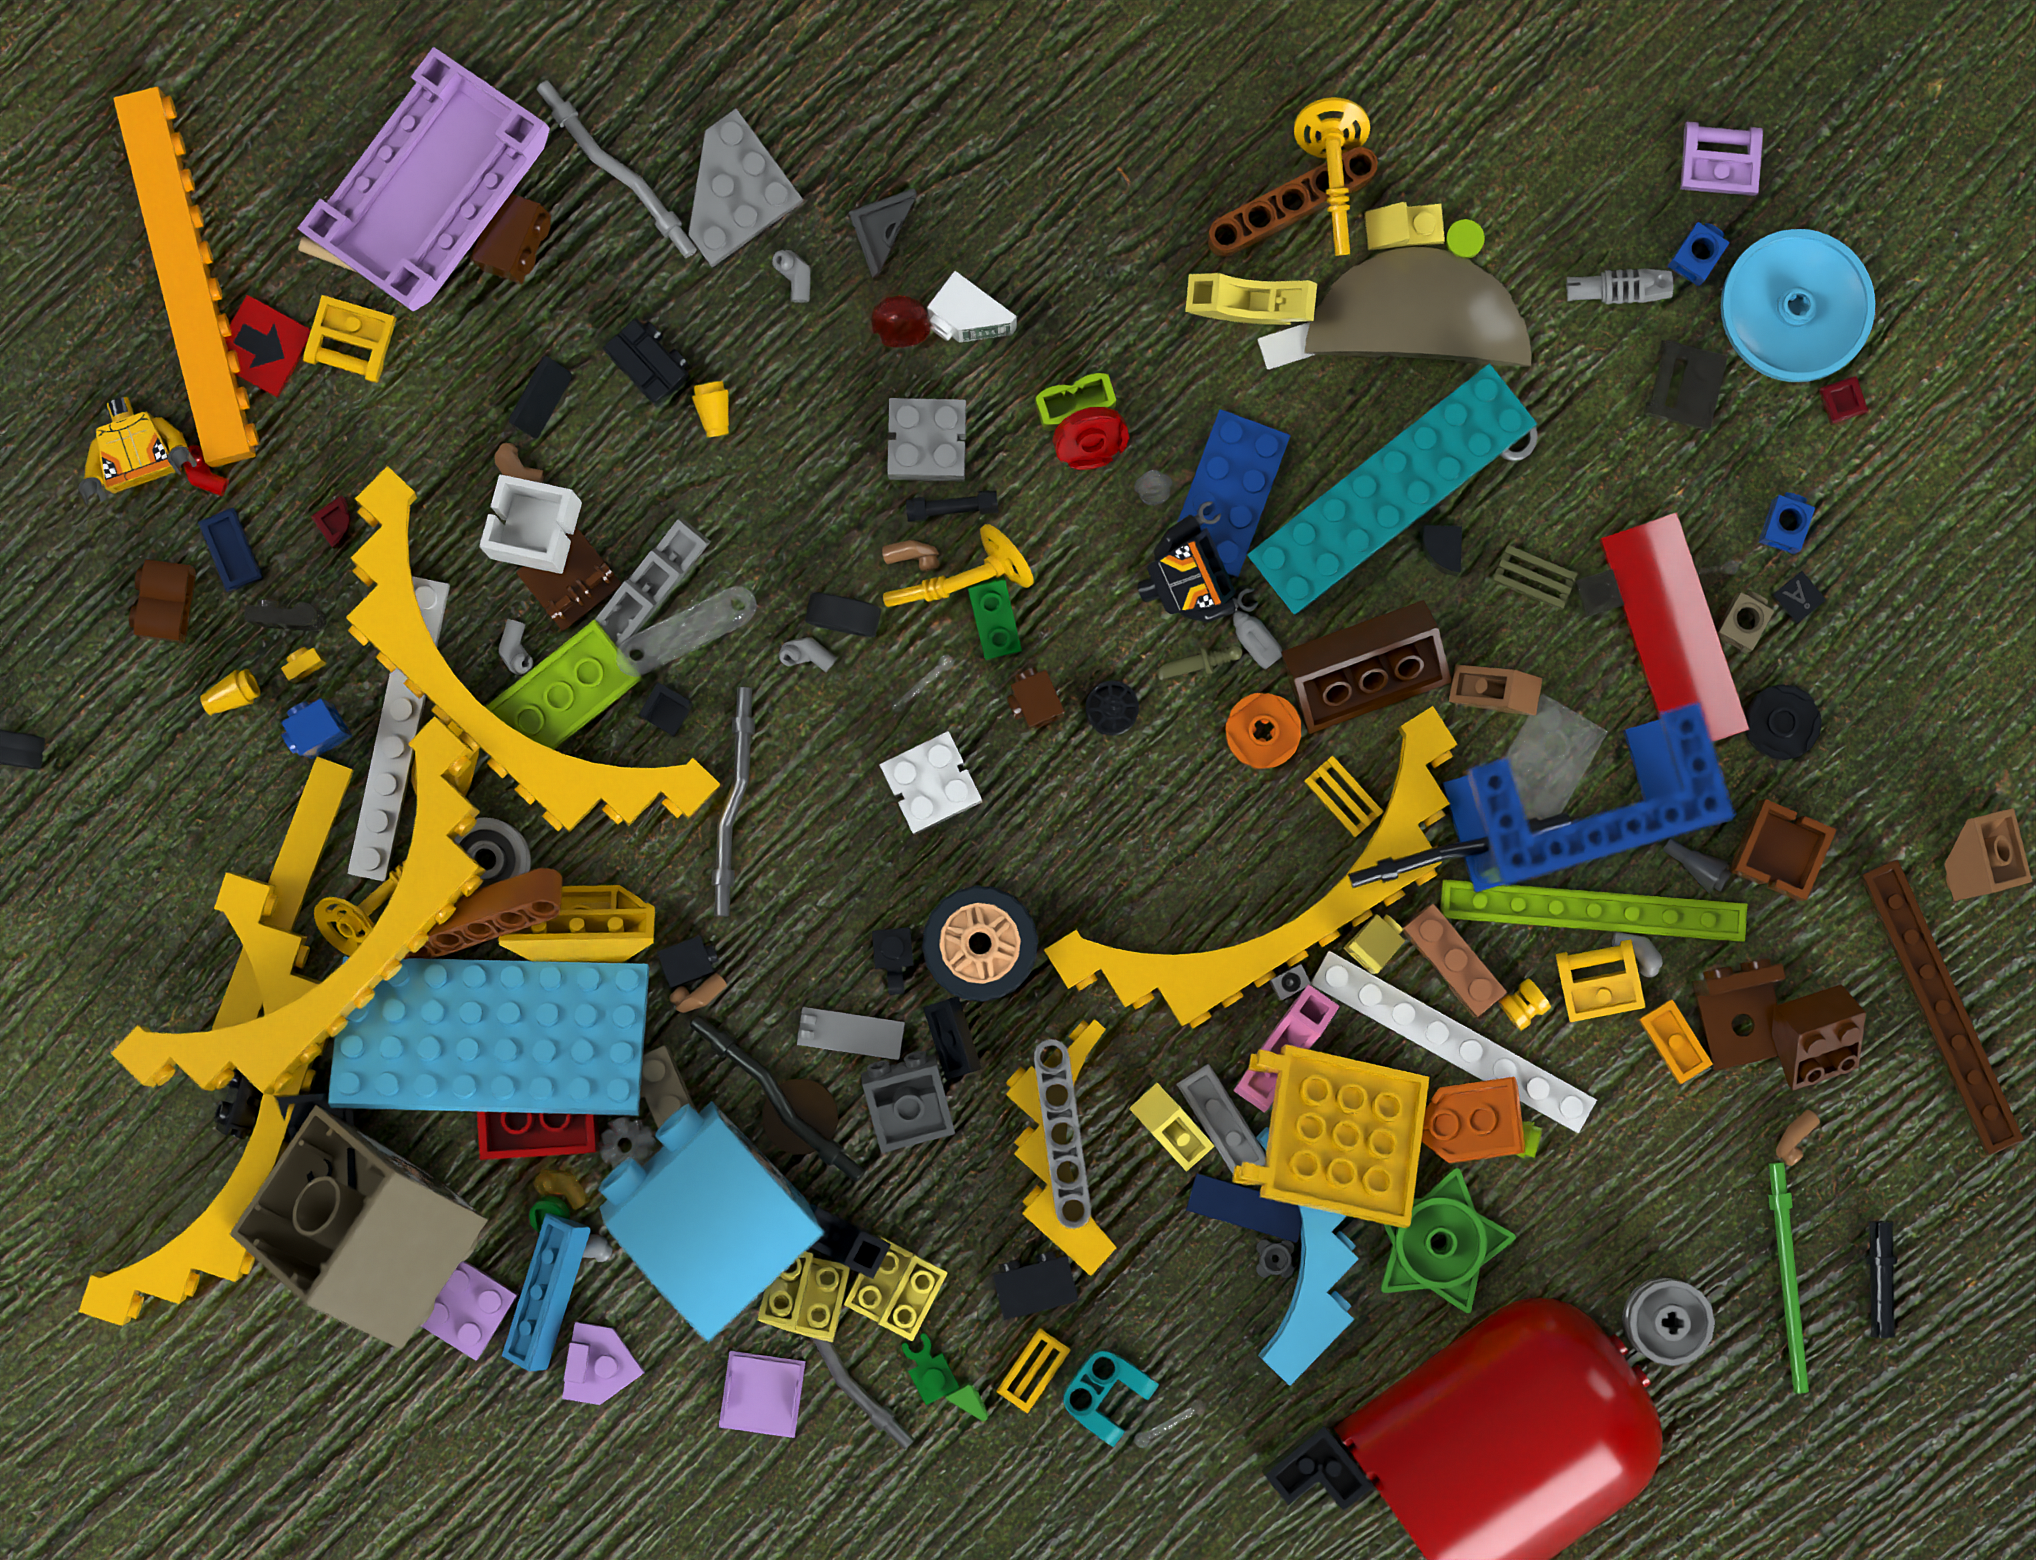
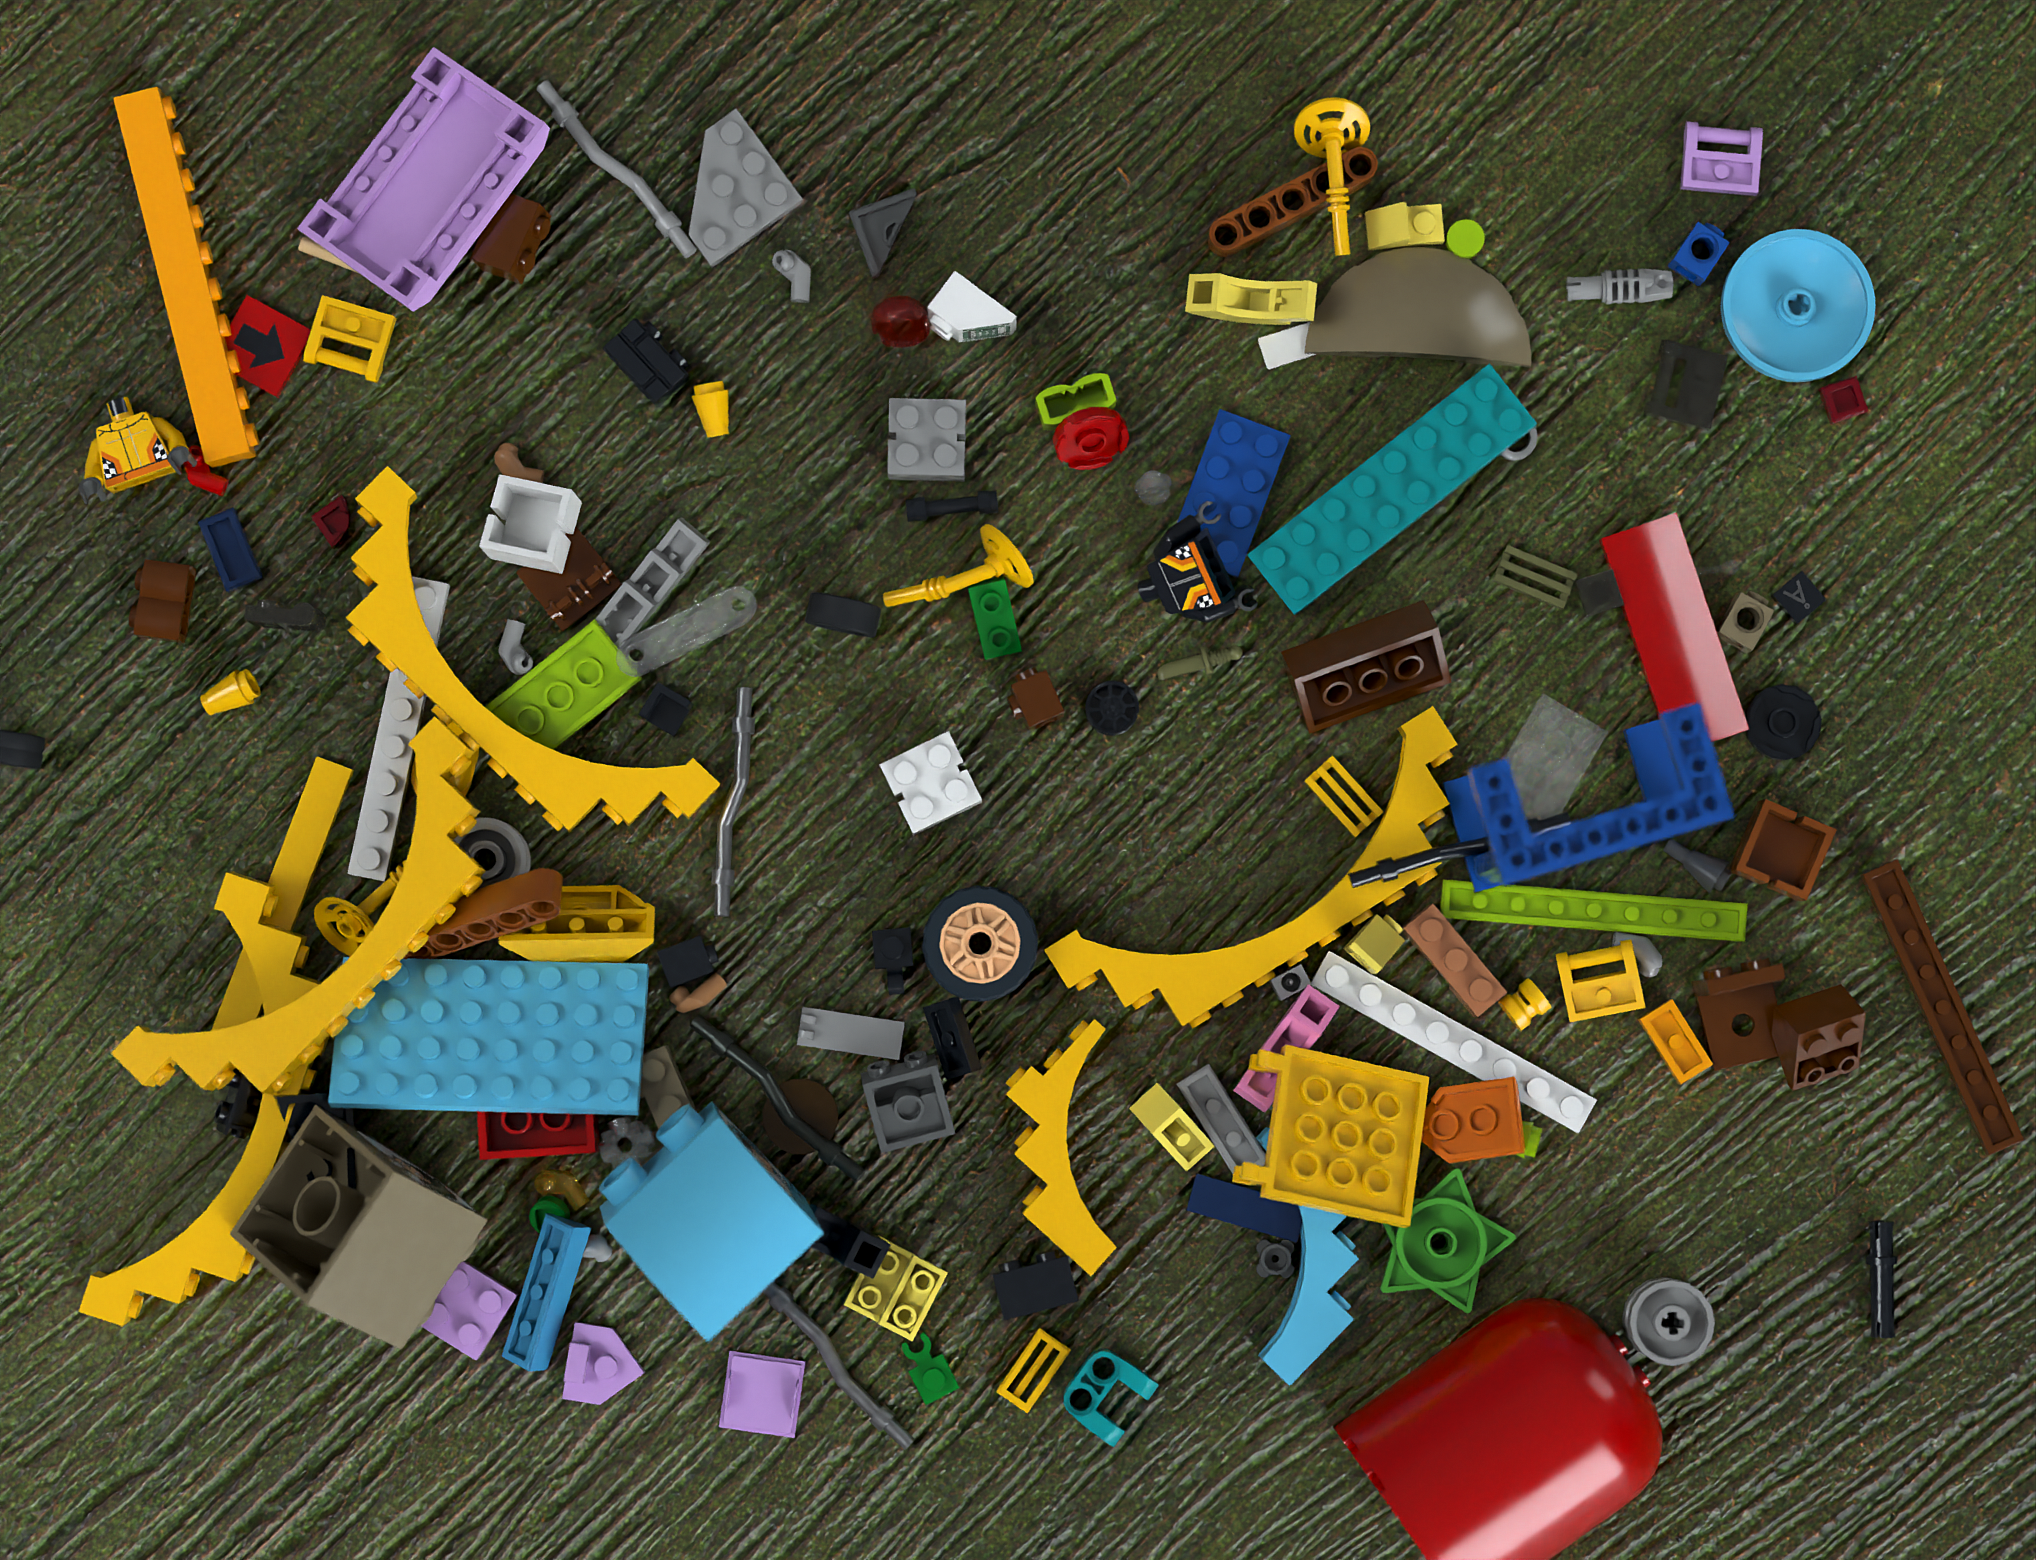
yellow plate [281,647,327,684] -> none
blue brick [281,698,353,760] -> none
black slope [508,356,572,439] -> none
light yellow slope [758,1252,851,1342] -> none
light grey arm [779,637,837,672] -> none
medium nougat arm [882,540,940,571] -> none
clear hinge [890,655,954,713] -> none
bright green slope [945,1381,989,1421] -> none
light grey beam [1034,1039,1091,1229] -> none
clear hinge [1134,1400,1206,1448] -> none
orange plate [1225,693,1301,769] -> none
light grey piece [1233,608,1283,669] -> none
black brick [1262,1422,1373,1512] -> none
black brick [1420,525,1462,576] -> none
medium nougat slope [1449,665,1542,716] -> none
blue brick [1758,492,1815,554] -> none
bright green bar [1768,1162,1809,1394] -> none
medium nougat arm [1776,1110,1820,1166] -> none
medium nougat slope [1945,808,2032,901] -> none

